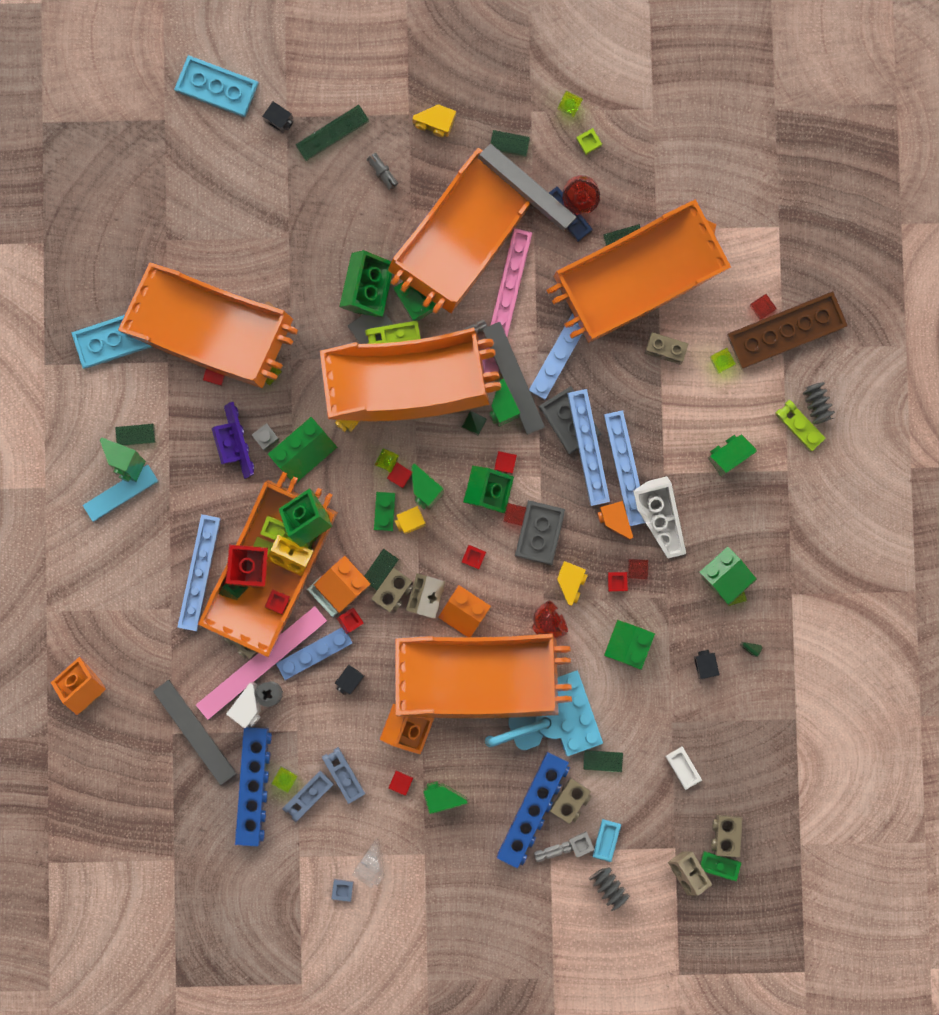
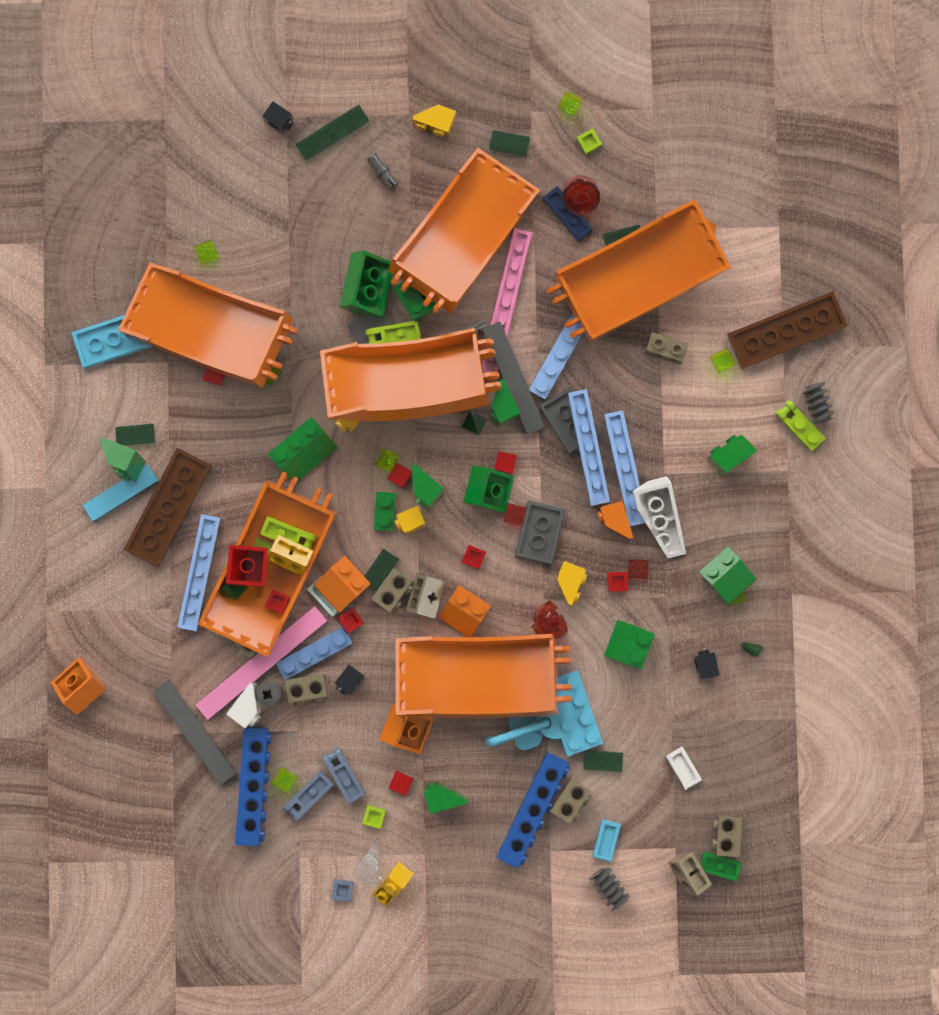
medium azure tile [174,55,259,118] -> none
dark purple bracket [211,402,254,479] -> none
light grey plate [252,423,279,450] -> none
green slope [279,488,332,547] -> none
tile [478,144,576,231] -> none
light grey axle [534,841,572,862] -> none
light grey plate [569,831,595,858] -> none
clear red tile [750,294,777,320] -> none
none -> reddish brown plate [123,448,212,567]
none -> clear neon green plate [194,239,219,265]
none -> dark tan brick [285,673,328,706]
none -> lime tile [362,805,386,829]
none -> yellow slope [372,862,414,907]

